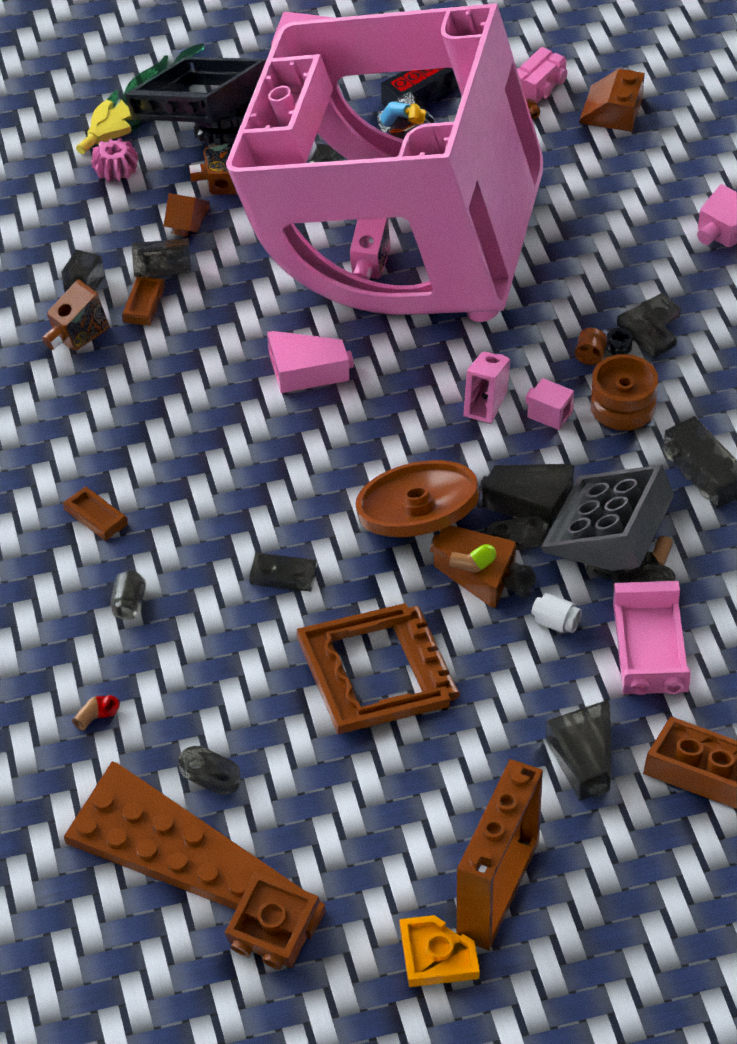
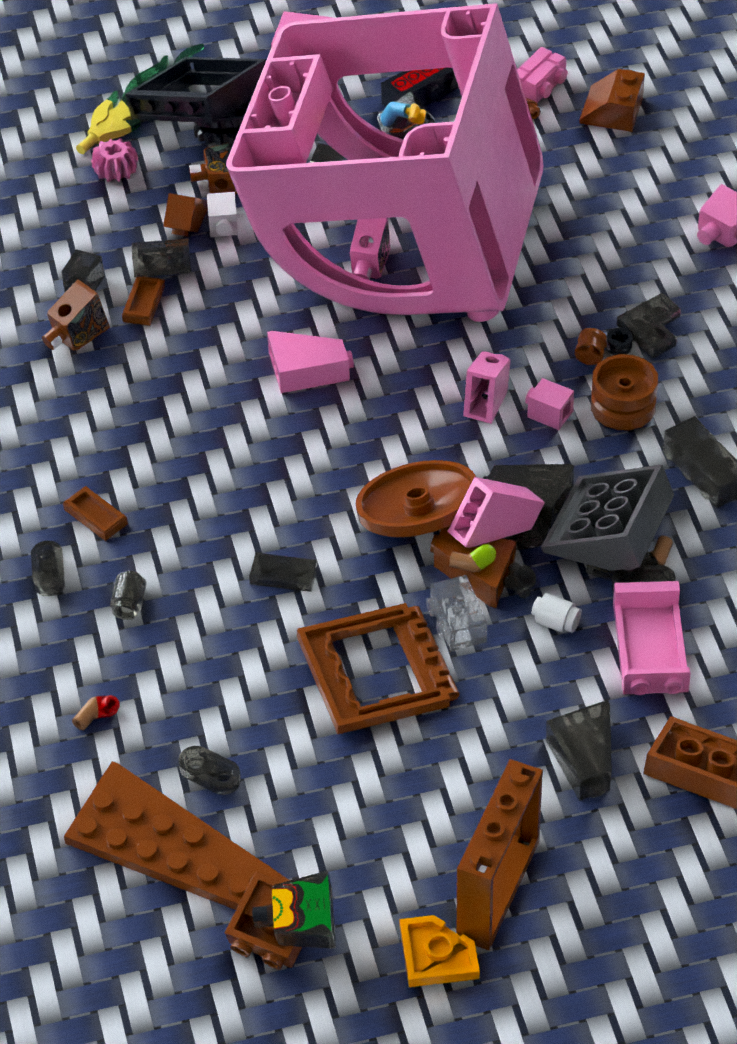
none -> clear smoke plate [31,541,65,596]
none -> white brick [207,192,238,237]
none -> torso [252,871,336,949]
none -> clear brick [426,575,487,652]
none -> bright pink slope [447,477,545,548]

